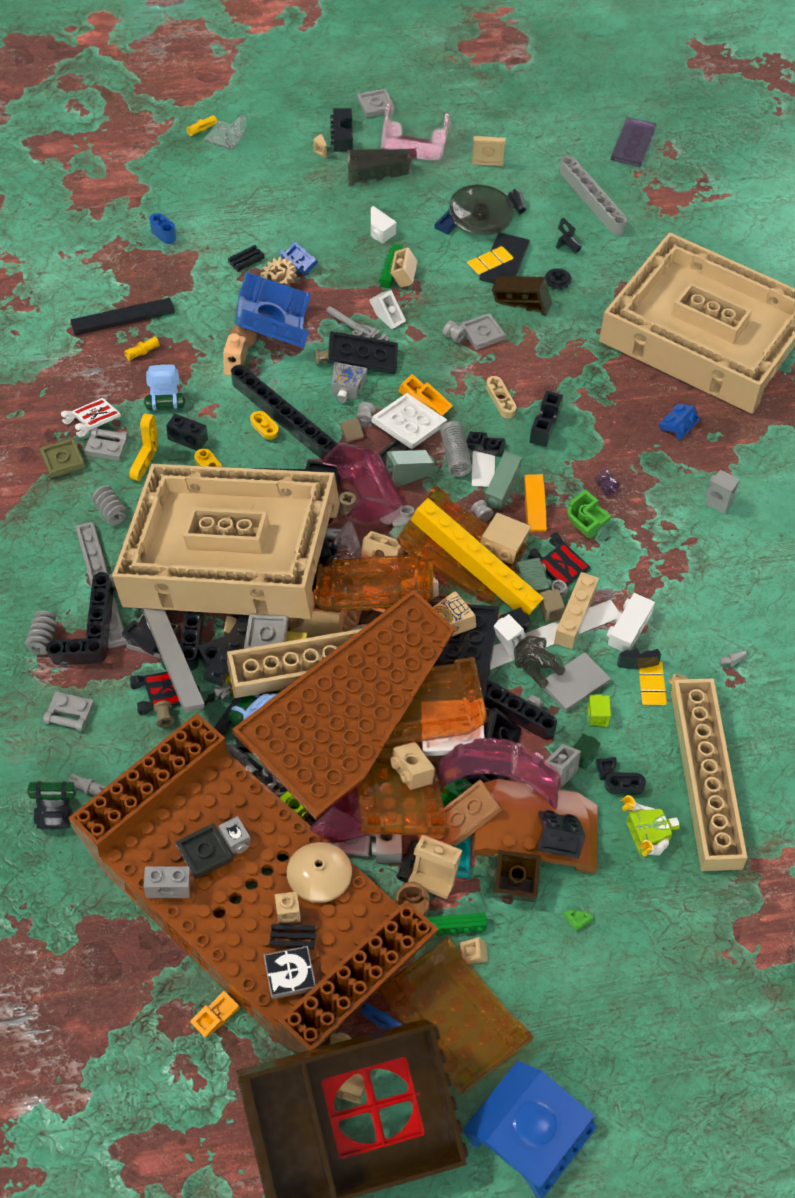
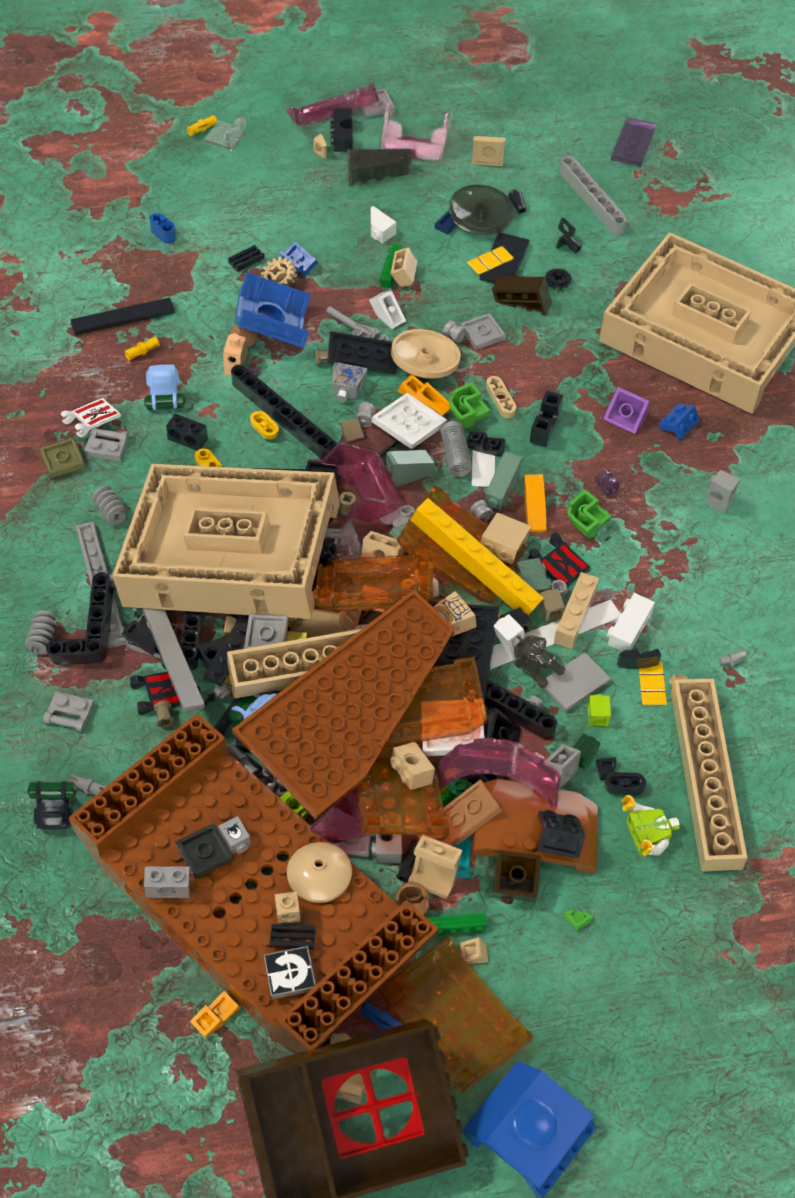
yellow beam [129,413,158,481] -> none
none -> clear pink windscreen [286,83,379,126]
none -> tan dish [391,329,460,378]
none -> bright green brick [449,382,490,428]
none -> medium lavender slope [604,387,650,434]

